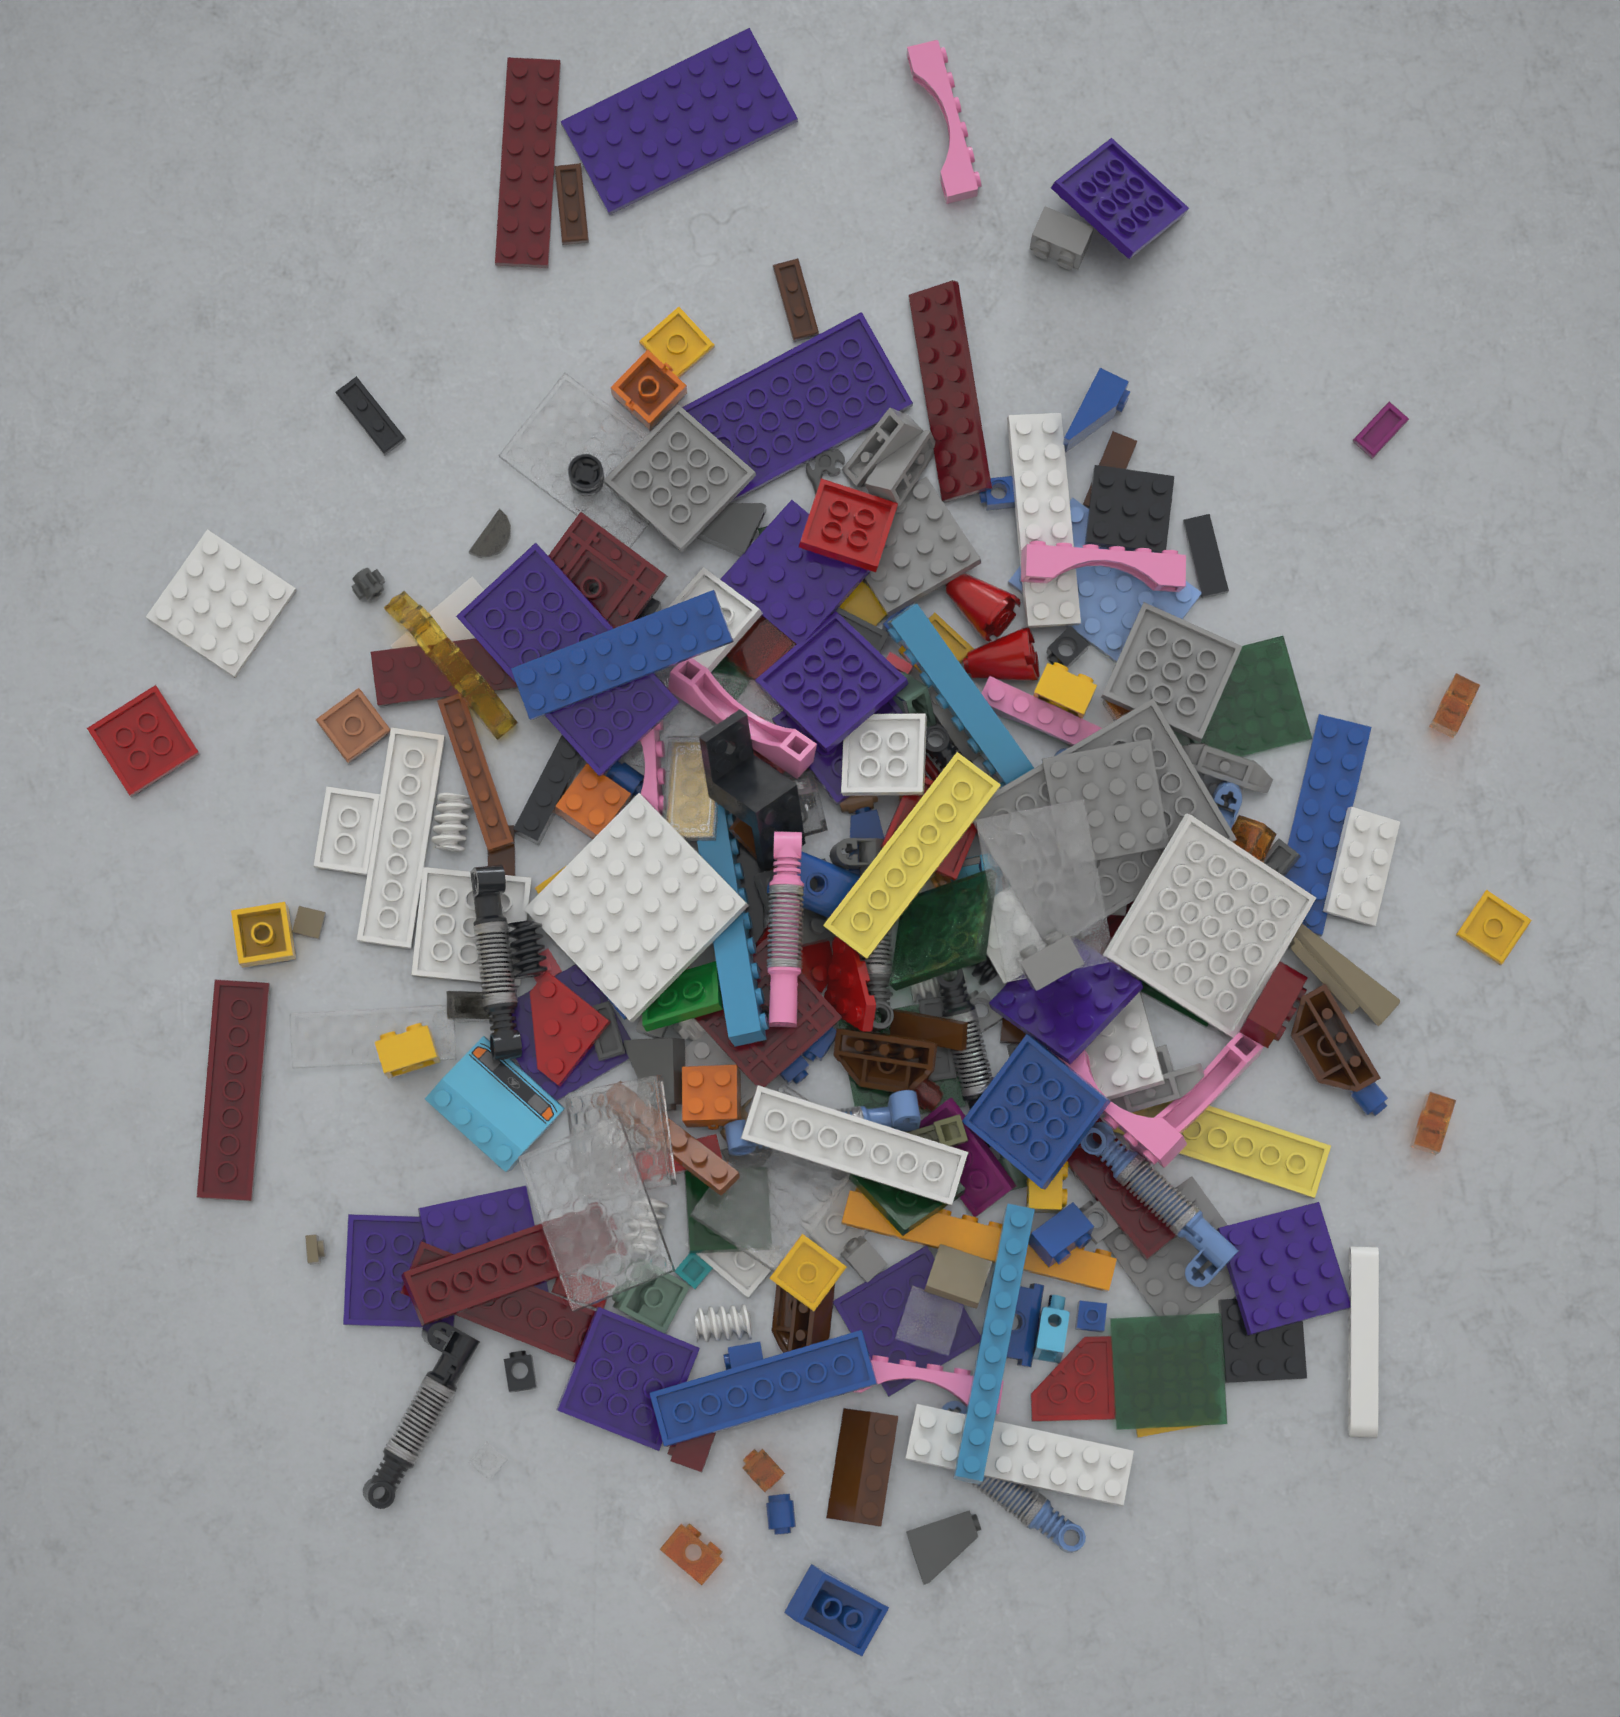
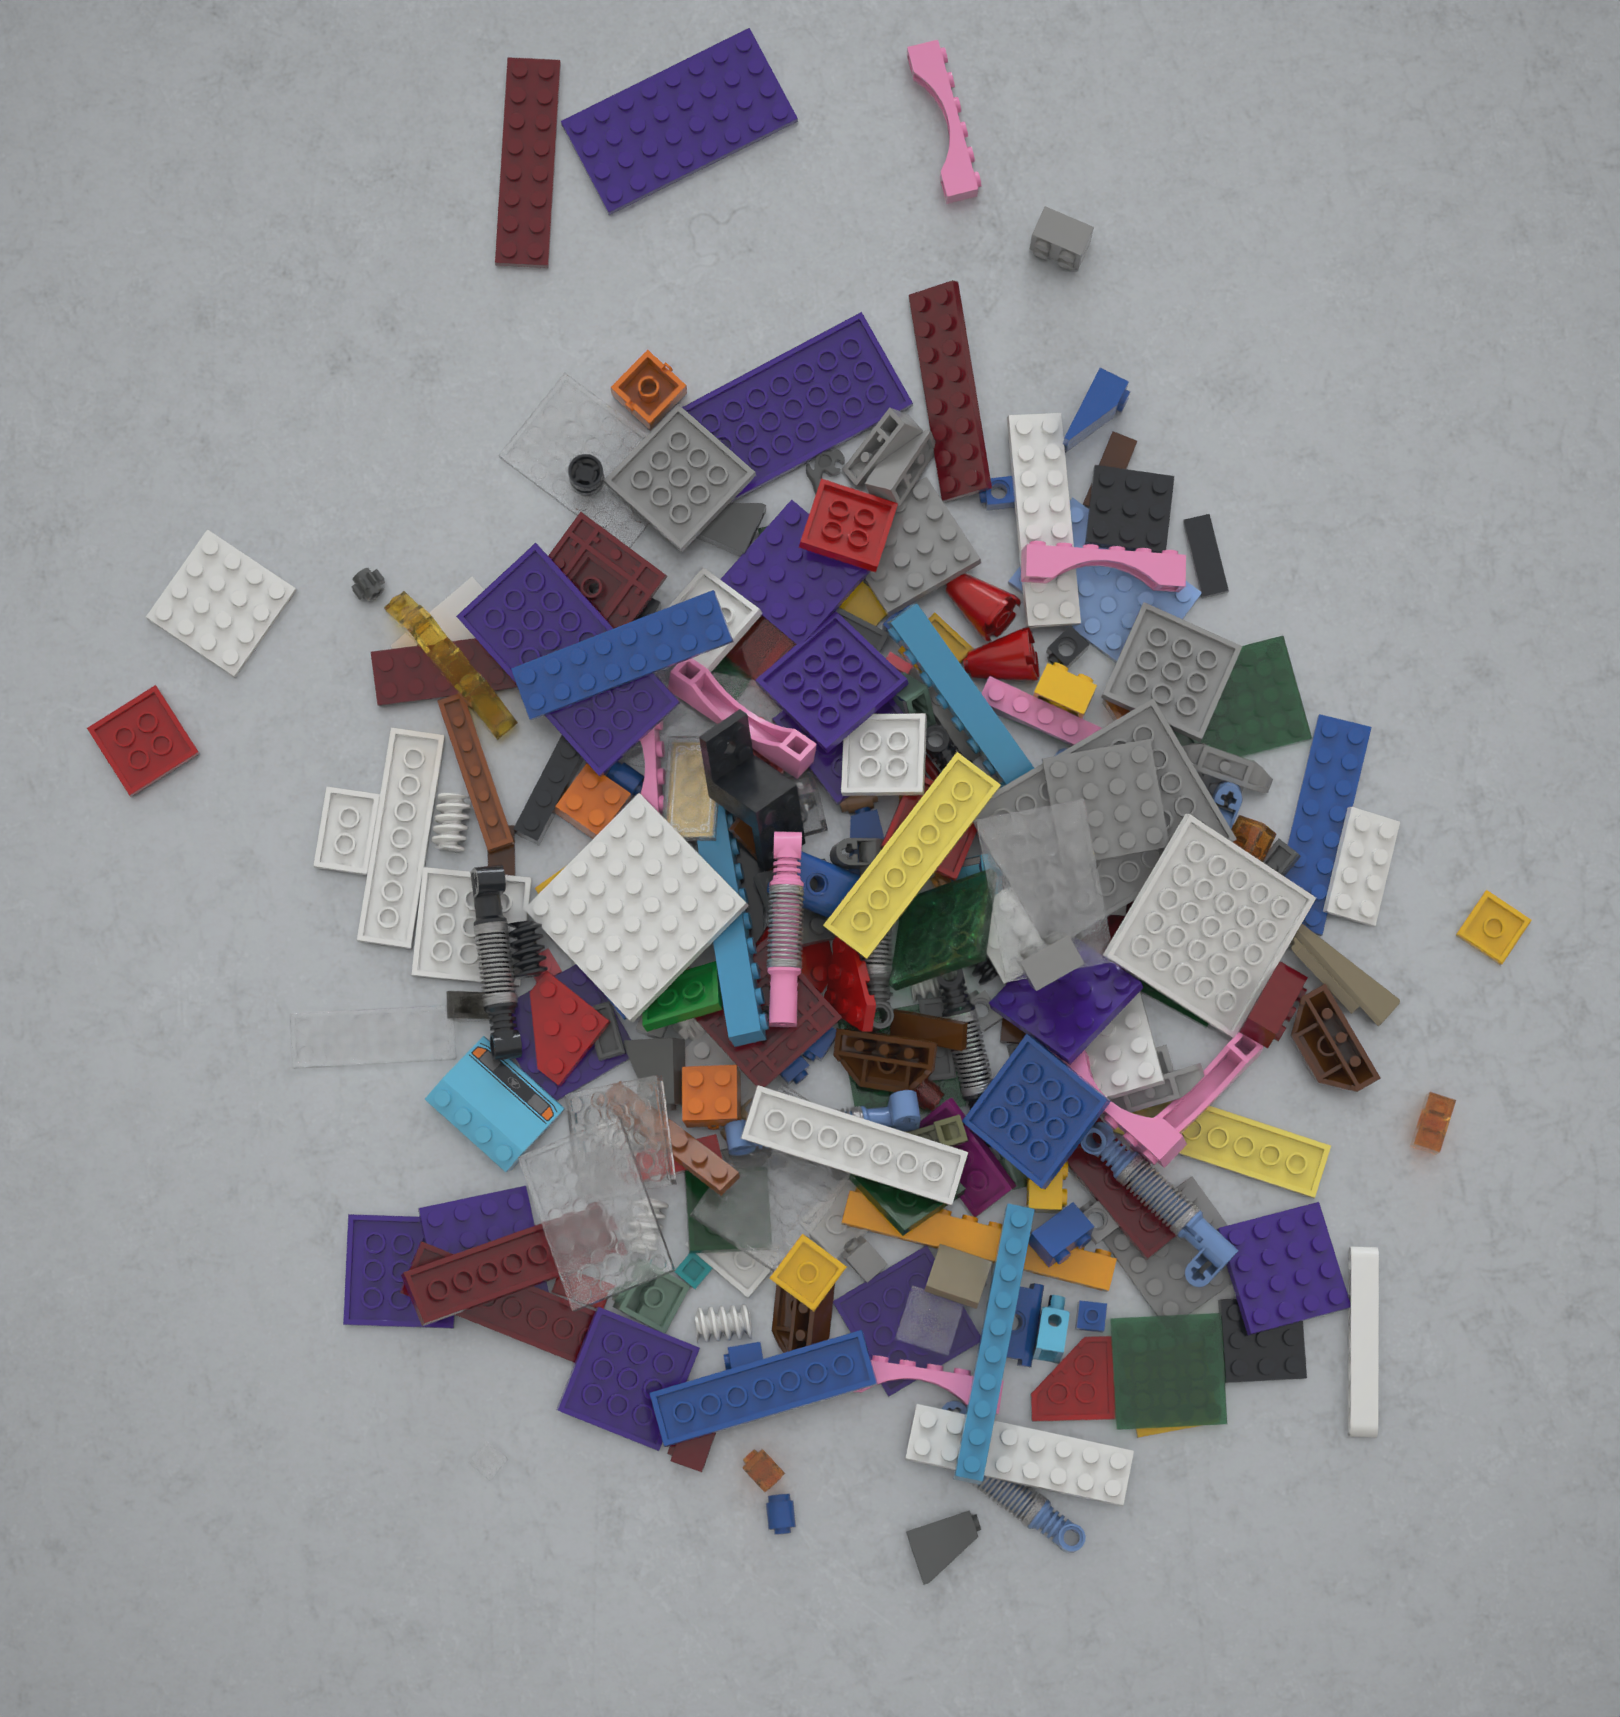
dark red plate [197,979,270,1202] -> none
yellow brick [231,902,296,968] -> none
dark tan tile [292,906,326,939] -> none
dark tan plate [305,1235,325,1265] -> none
nougat plate [316,688,391,764] -> none
black tile [335,376,406,456] -> none
black piece [363,1320,480,1509] -> none
yellow brick [375,1023,441,1079] -> none
clear smoke tile [469,508,511,558] -> none
black brick [504,1350,538,1393] -> none
reddish brown tile [554,163,589,245] -> none
yellow tile [639,307,715,378] -> none
clear orange brick [660,1523,723,1585] -> none
reddish brown tile [773,258,819,342] -> none
blue slope [784,1564,889,1656] -> none
reddish brown slope [826,1408,898,1527] -> none
dark purple plate [1051,138,1189,259] -> none
blue brick [1351,1082,1388,1116] -> none
magenta tile [1353,401,1409,459] -> none
clear orange brick [1429,673,1480,738] -> none

